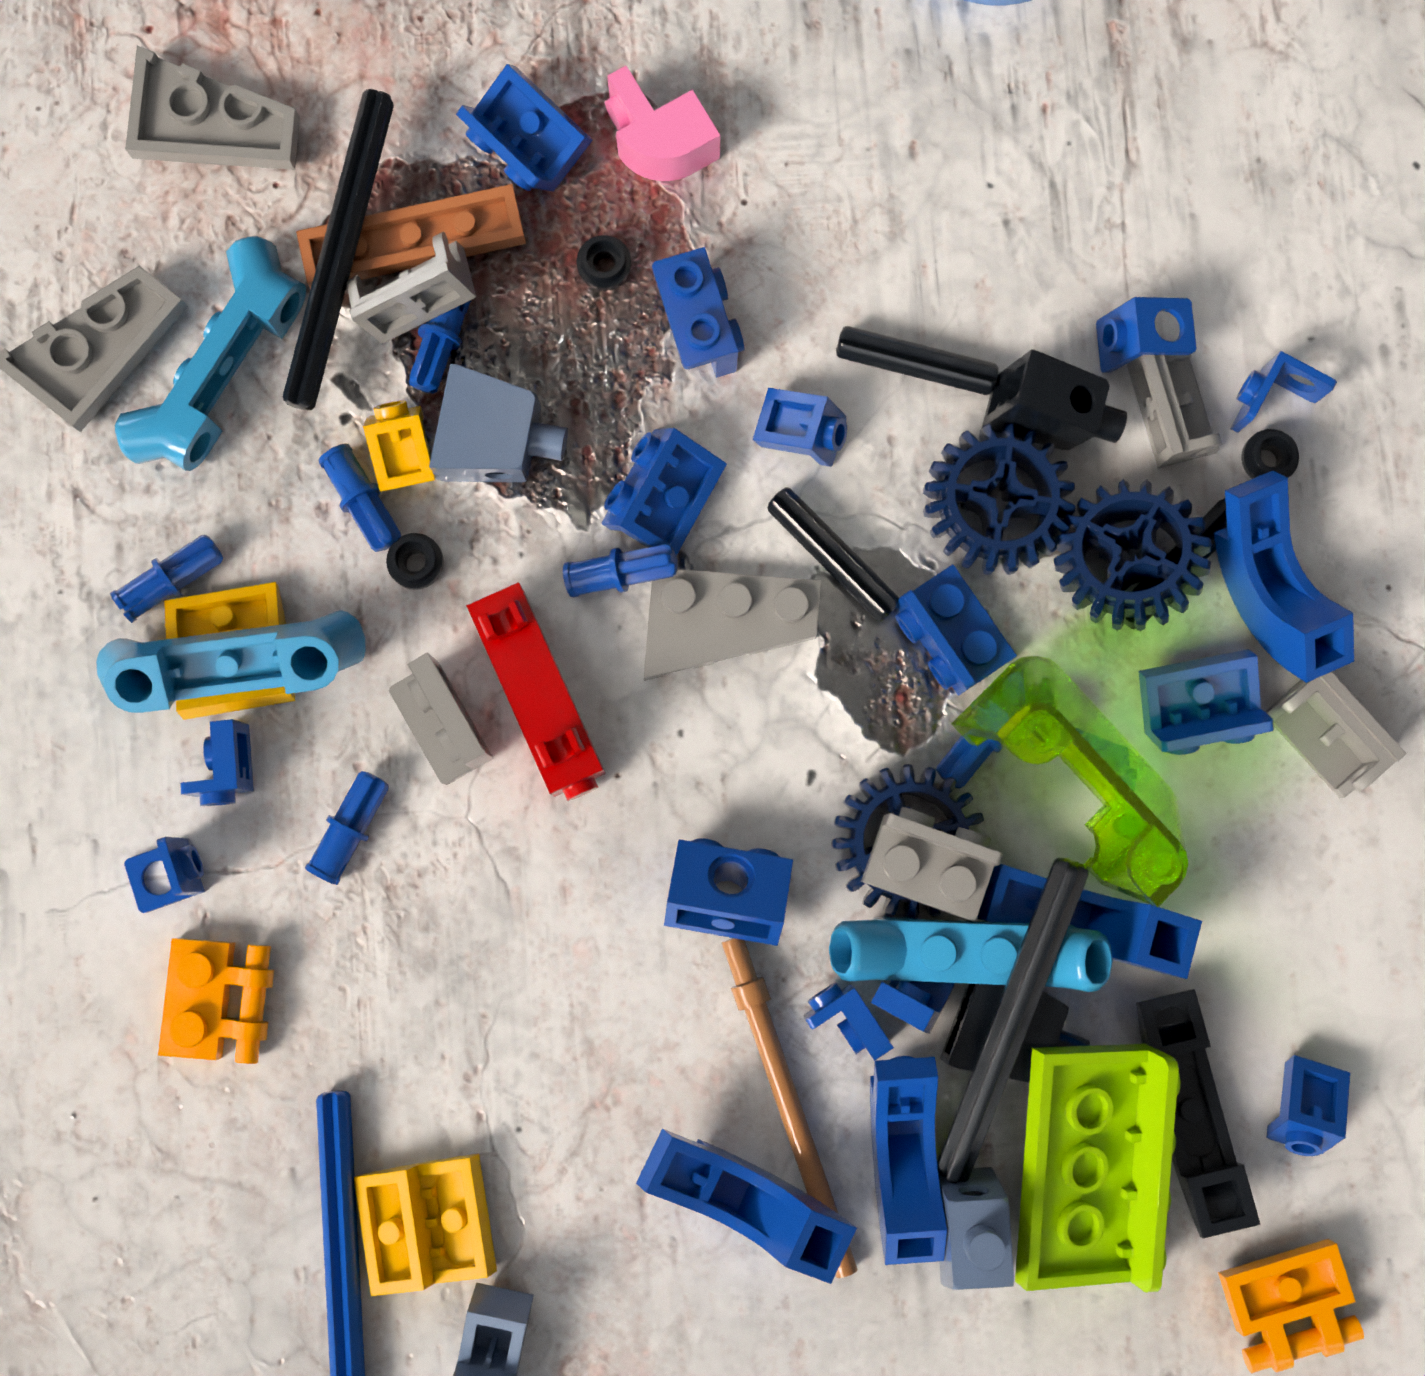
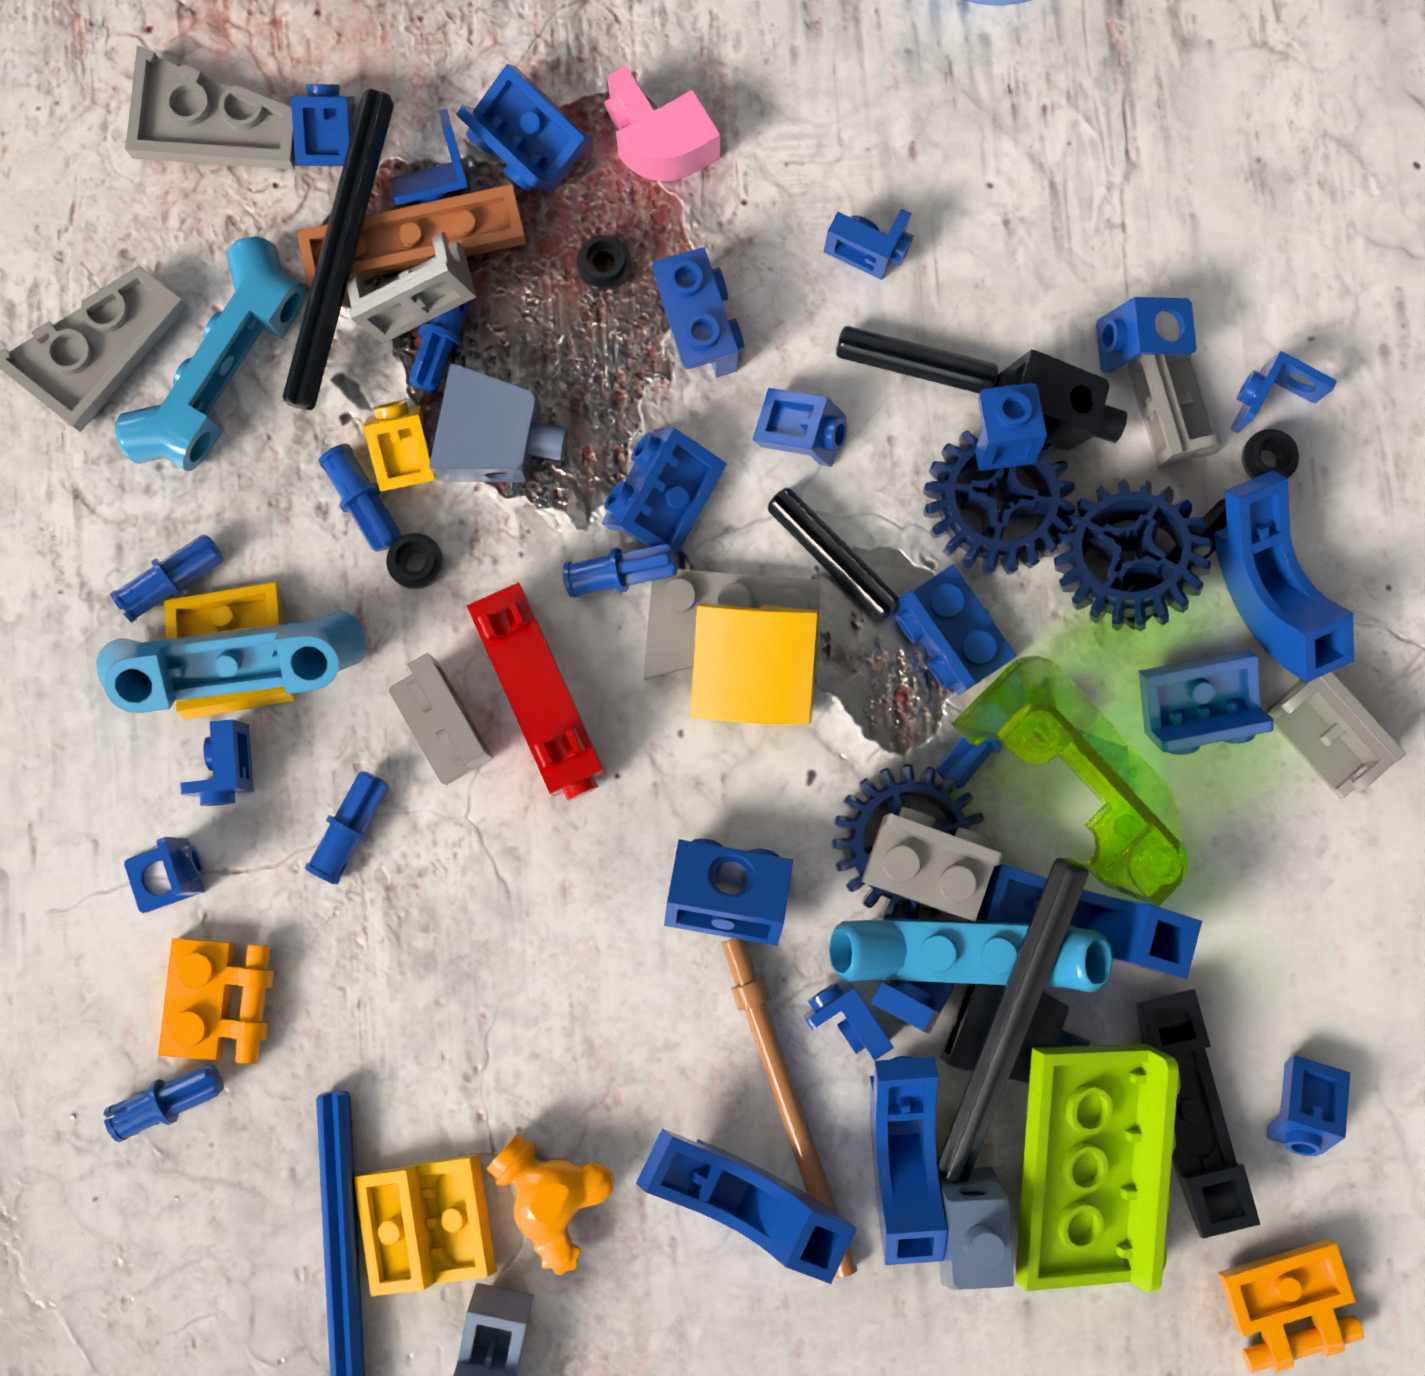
none -> blue axle [103,1064,224,1143]
none -> blue bracket [291,84,355,166]
none -> blue bracket [391,109,468,205]
none -> light orange animal [486,1133,614,1275]
none -> yellow slope [691,602,820,724]
none -> blue bracket [823,209,914,280]
none -> blue bracket [975,383,1047,471]

